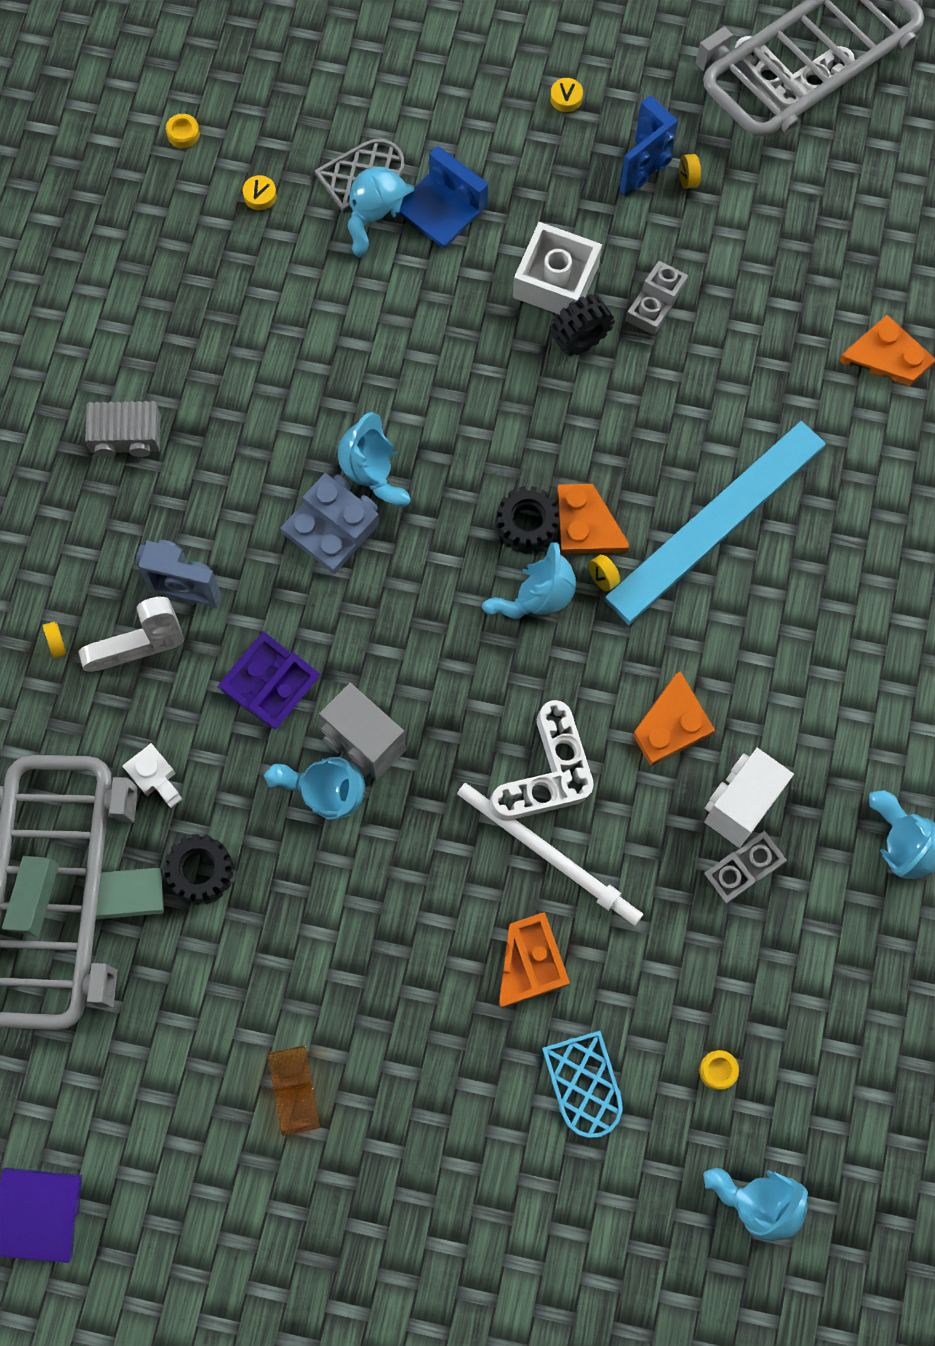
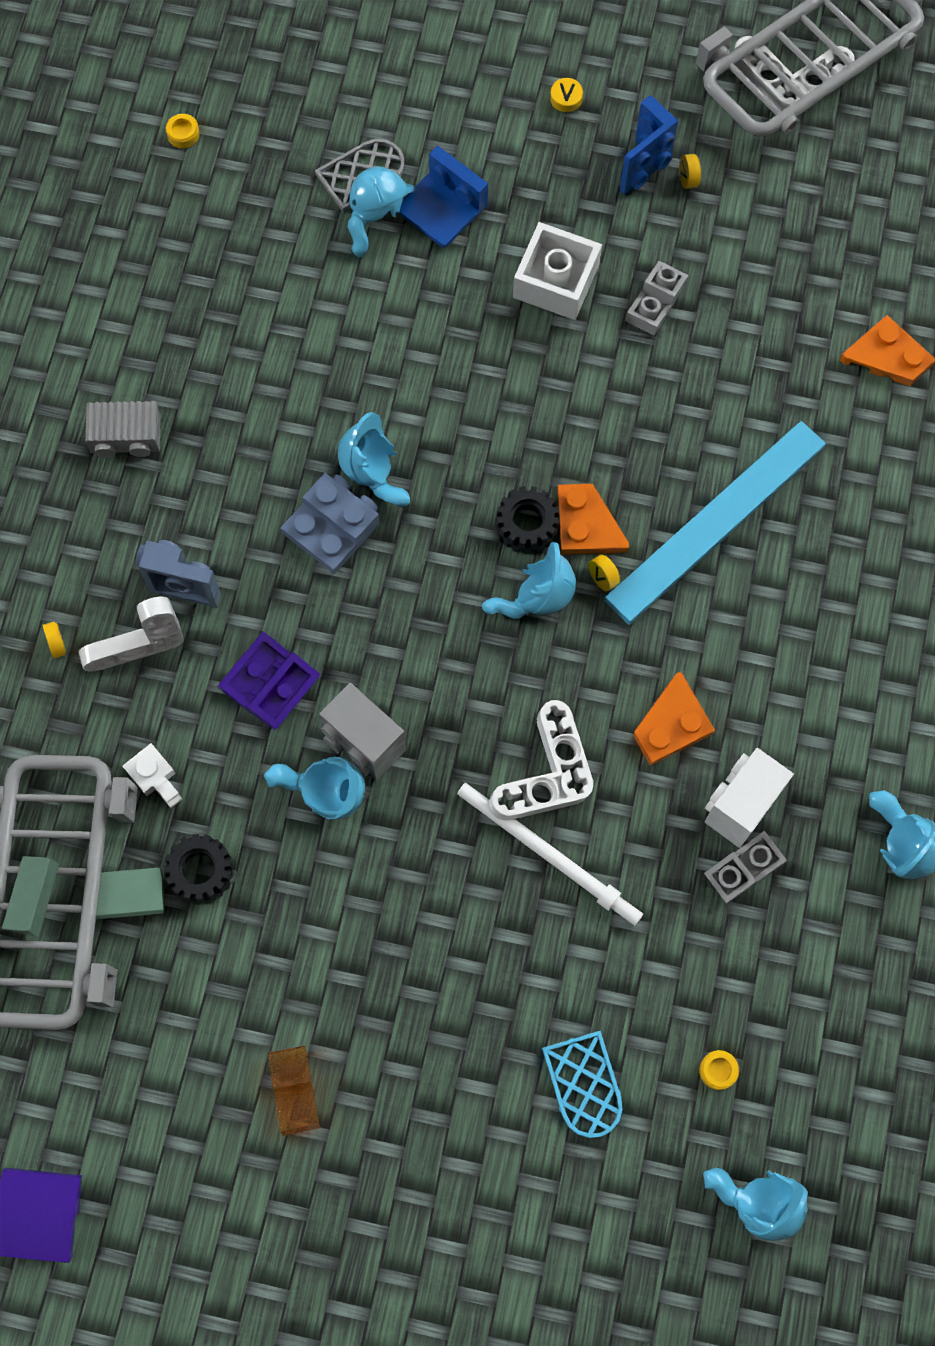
yellow tile [243,175,277,211] -> none
orange wing [499,912,570,1009] -> none
black tyre [549,294,615,356] -> none

